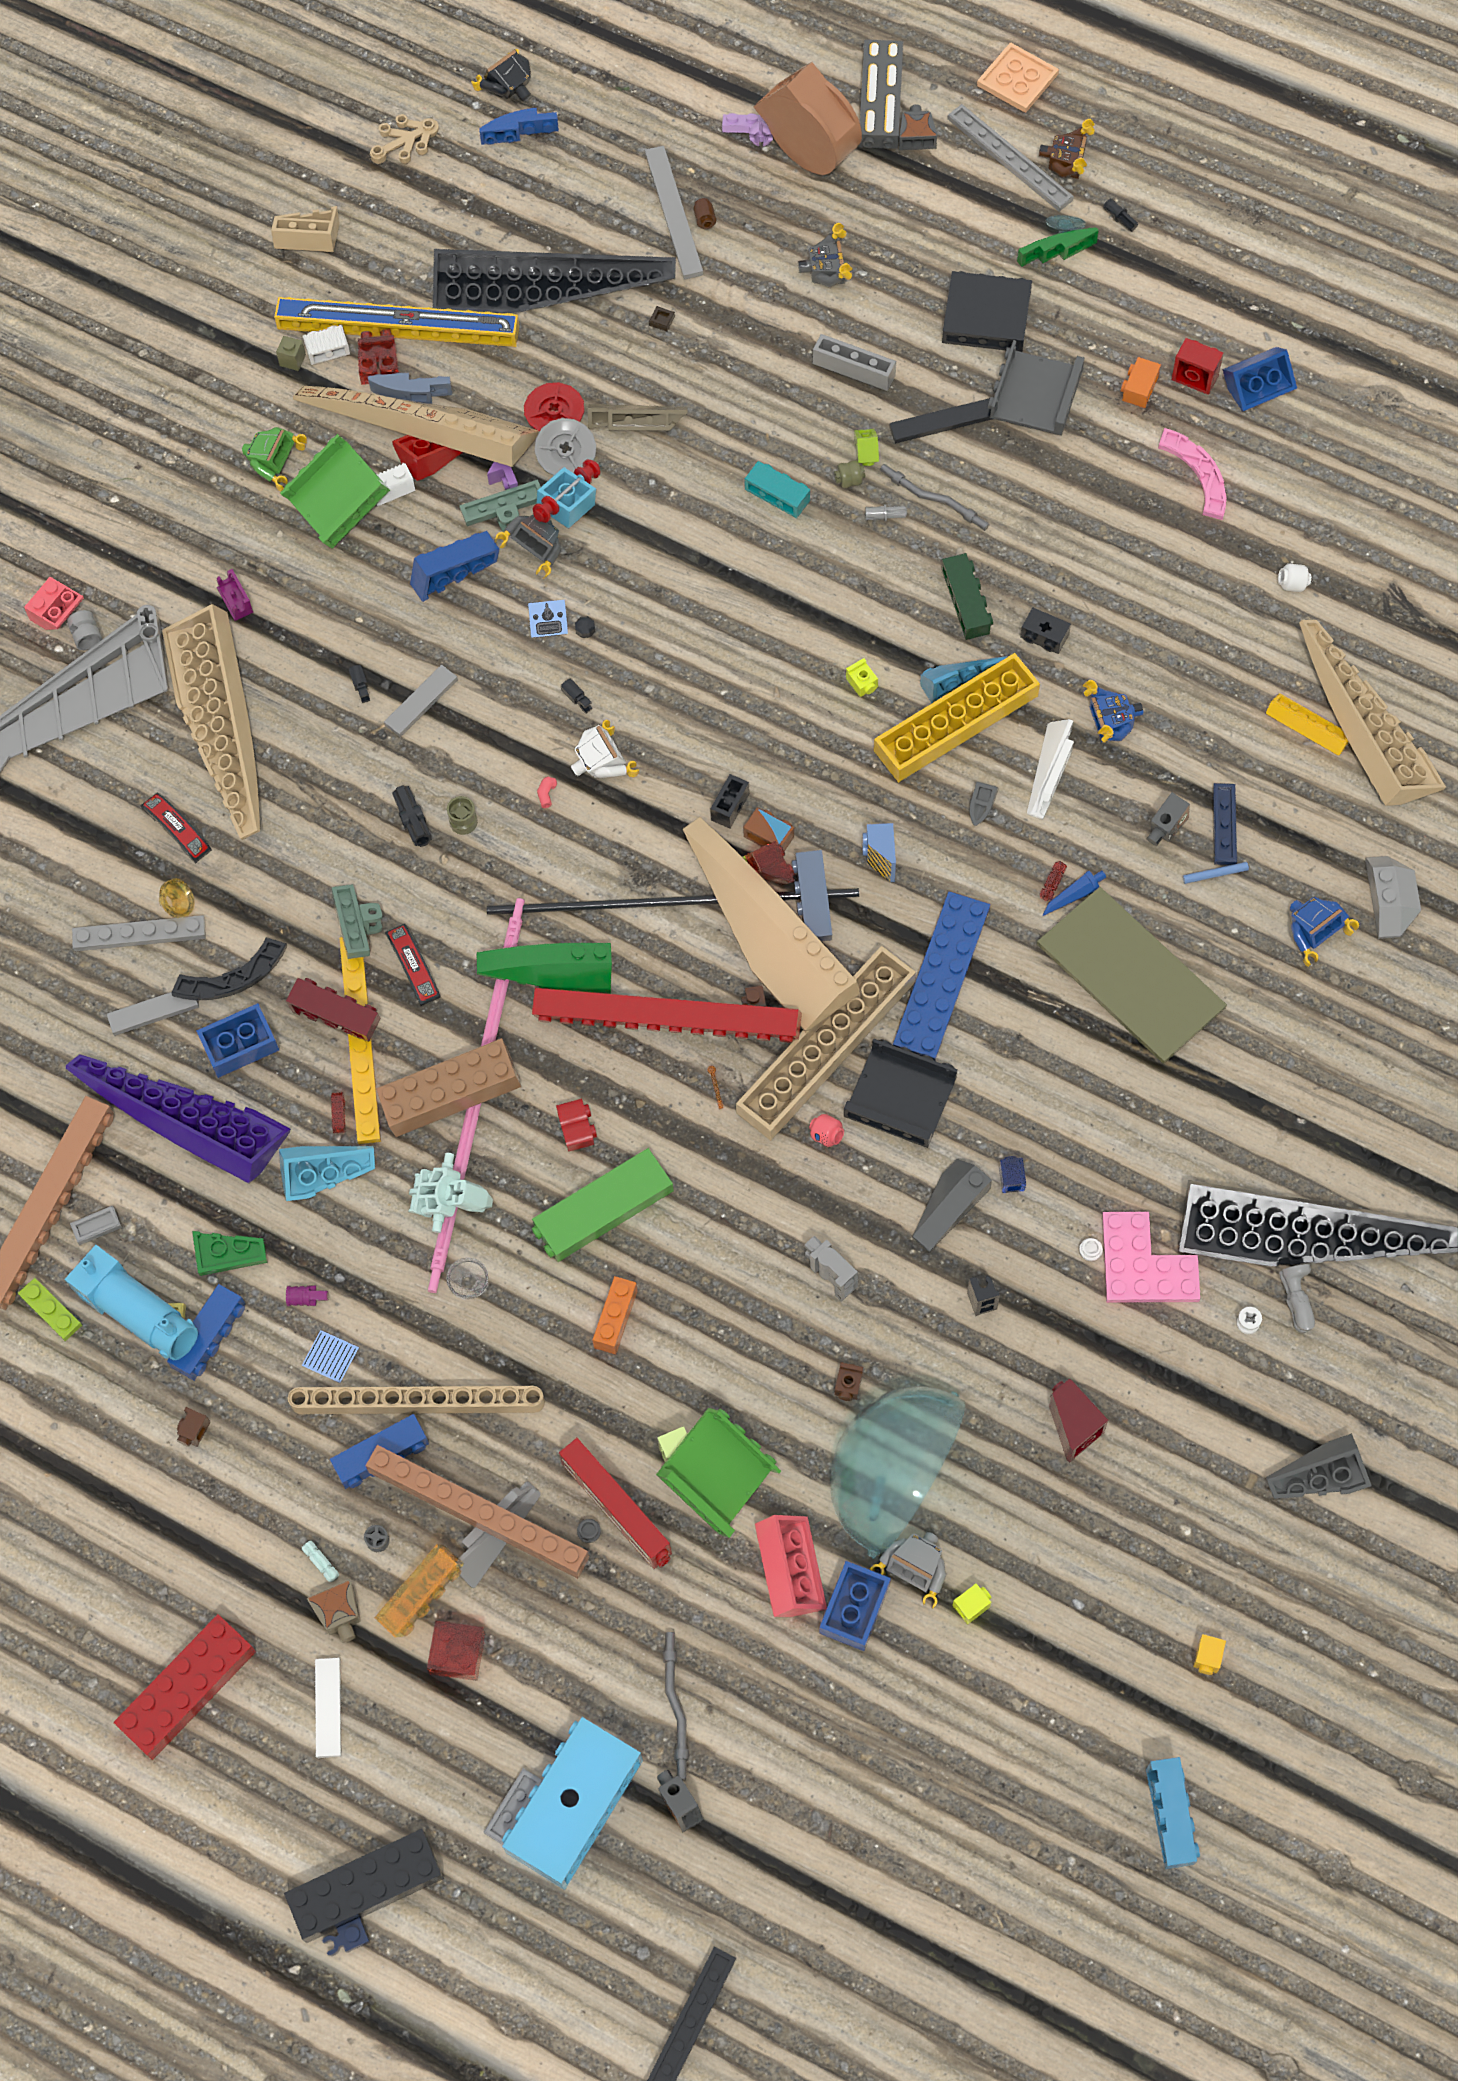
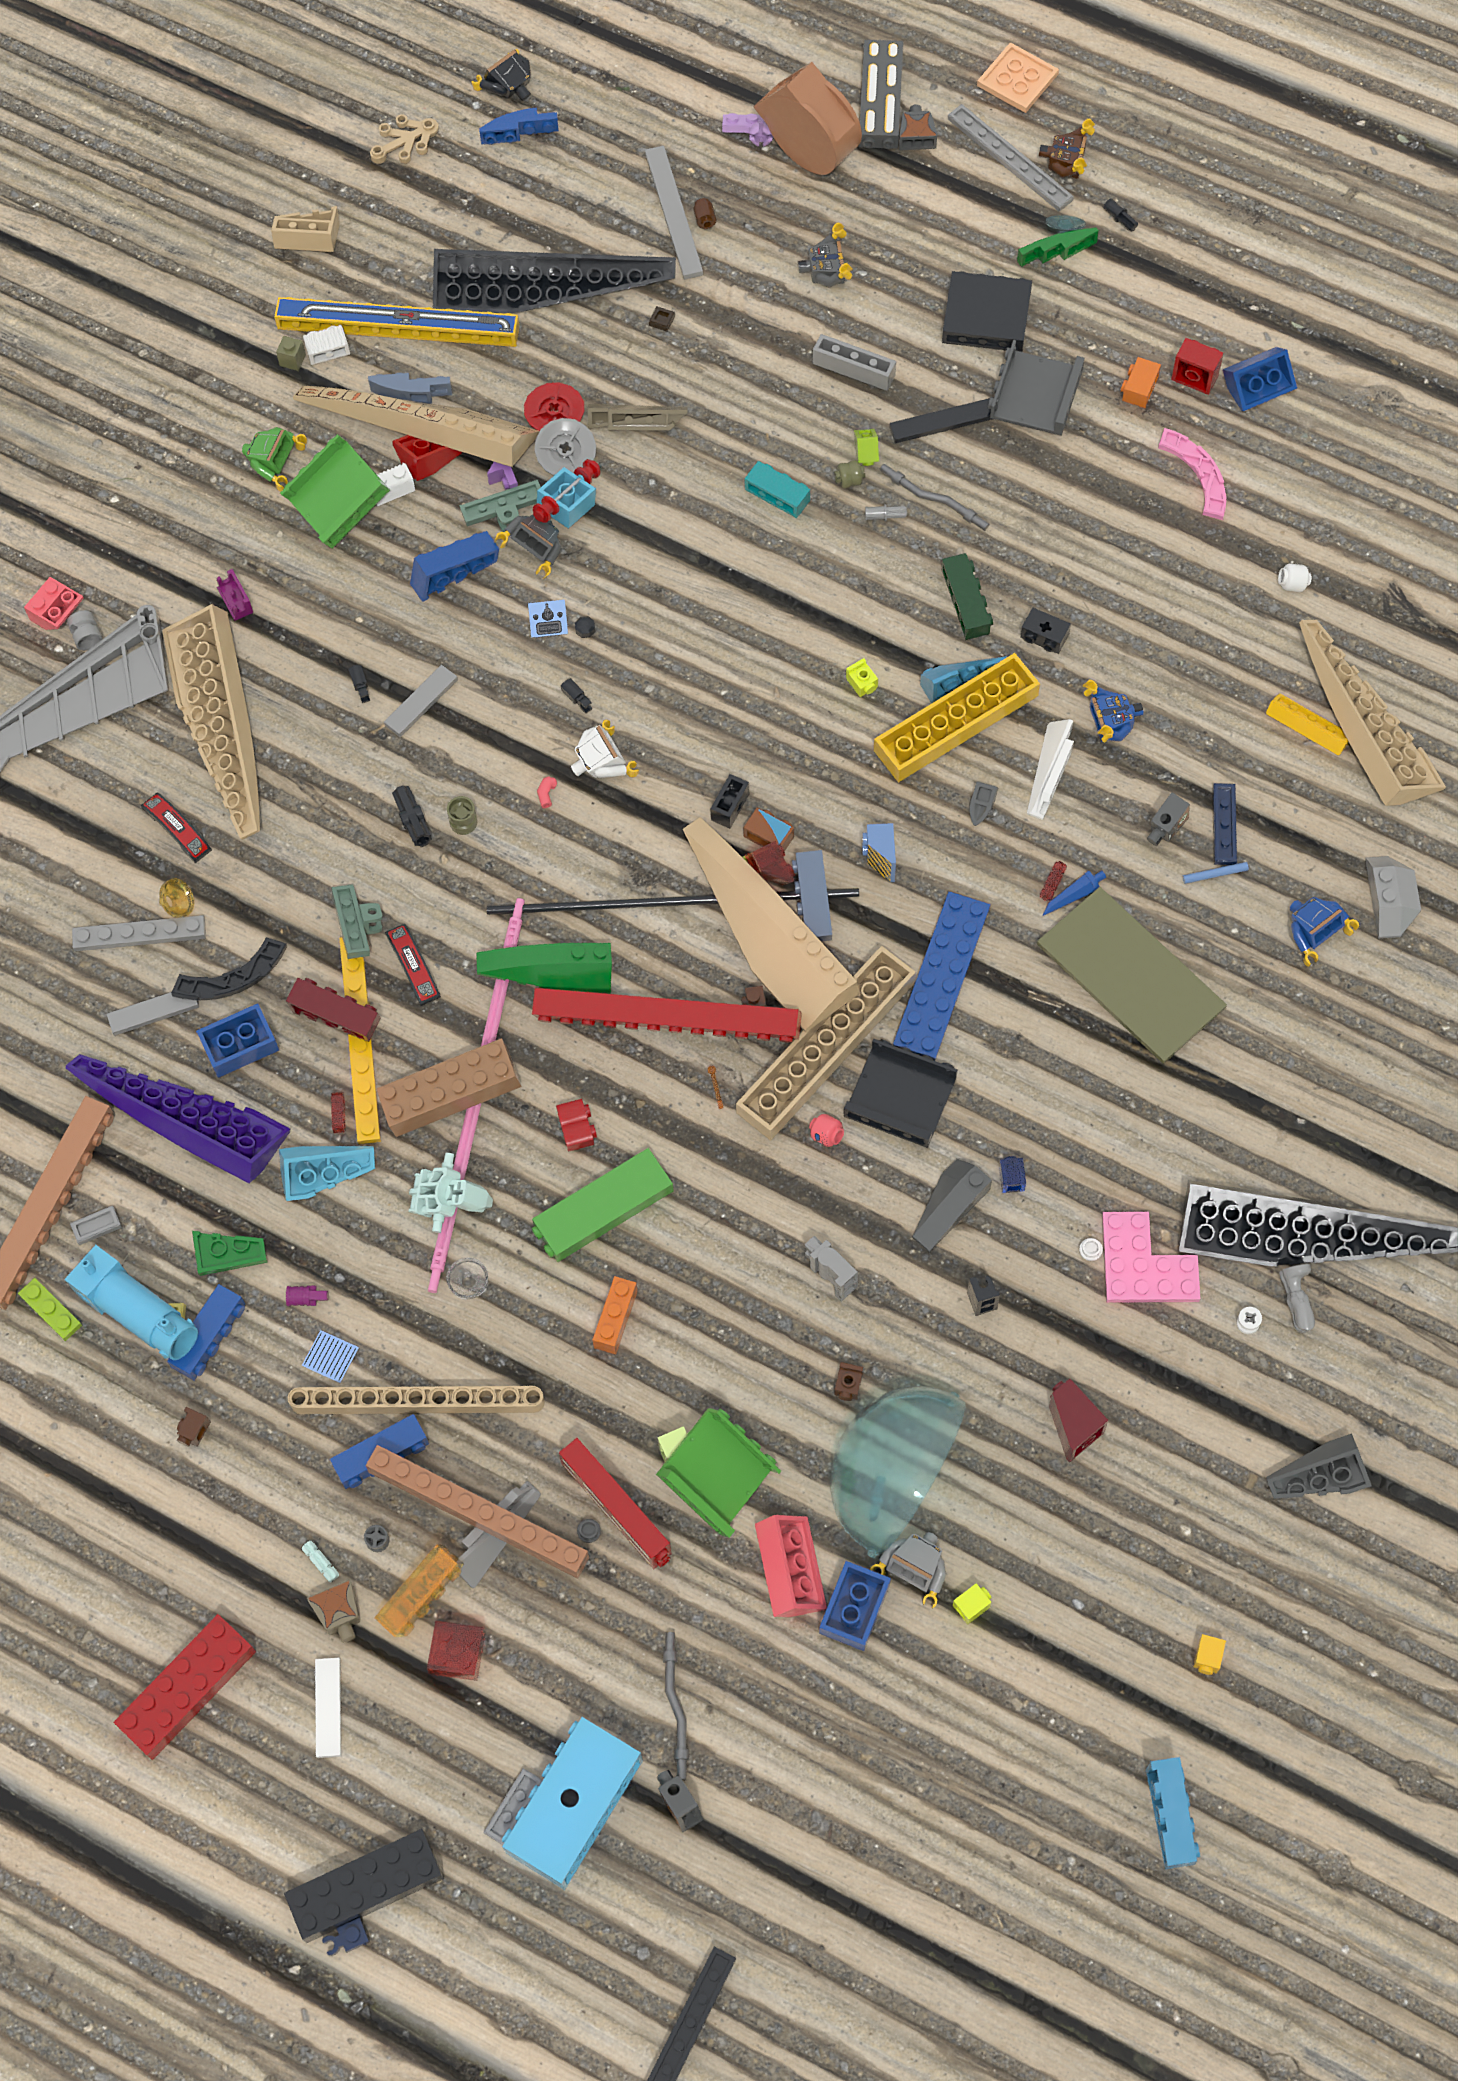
clear red hips [357,329,399,385] -> none

